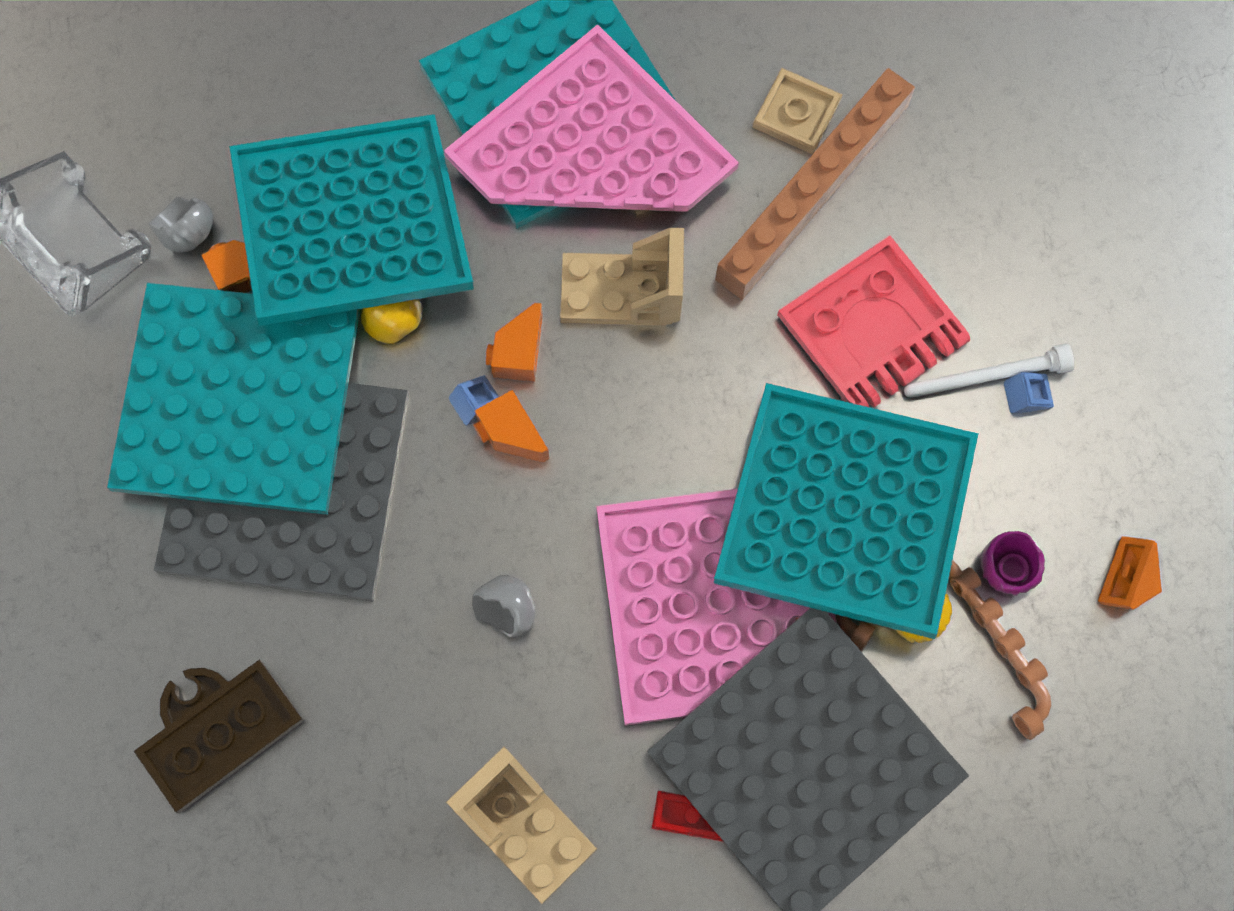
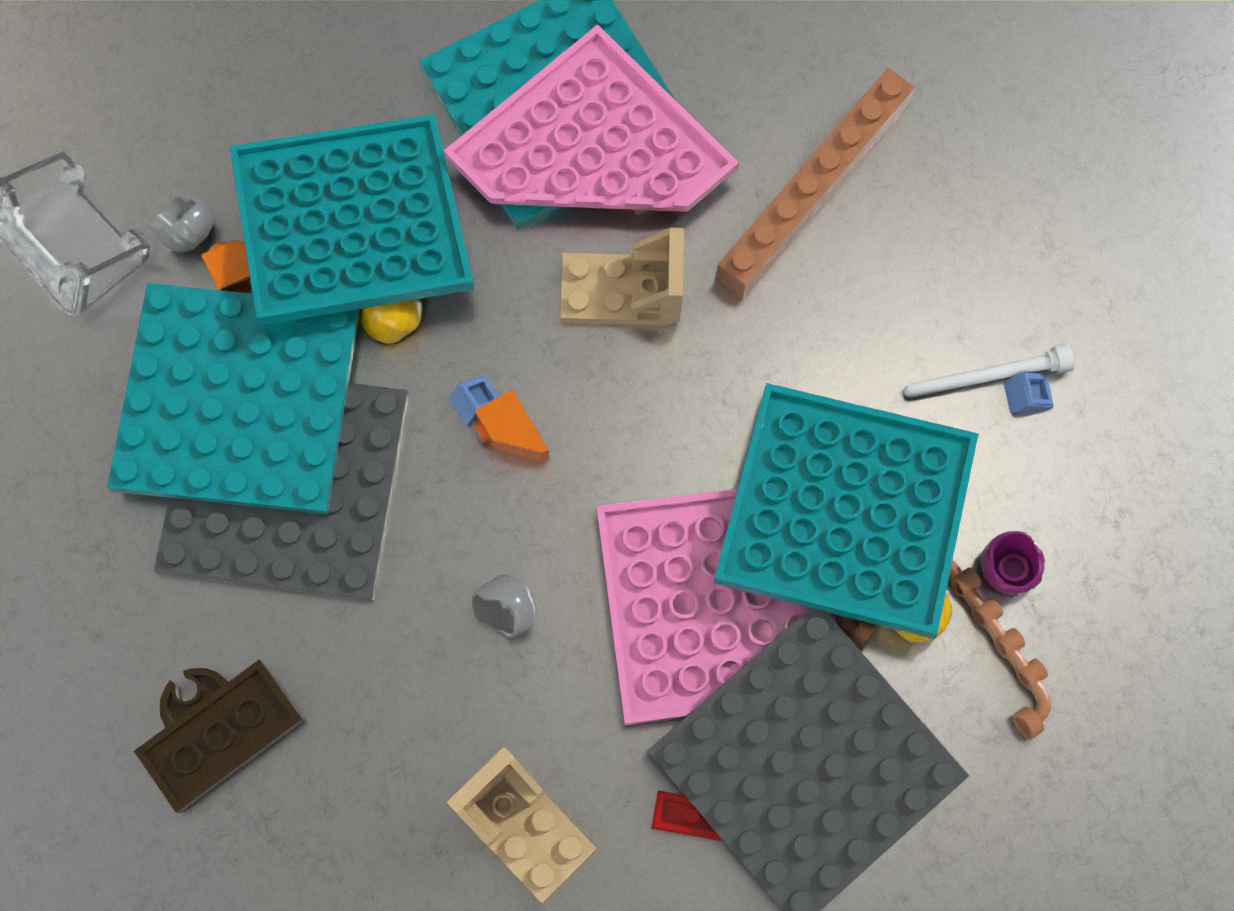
orange slope [486,303,543,382] -> none
tan tile [752,68,843,155] -> none
coral hinge [777,236,970,407] -> none
orange slope [1098,536,1162,610] -> none

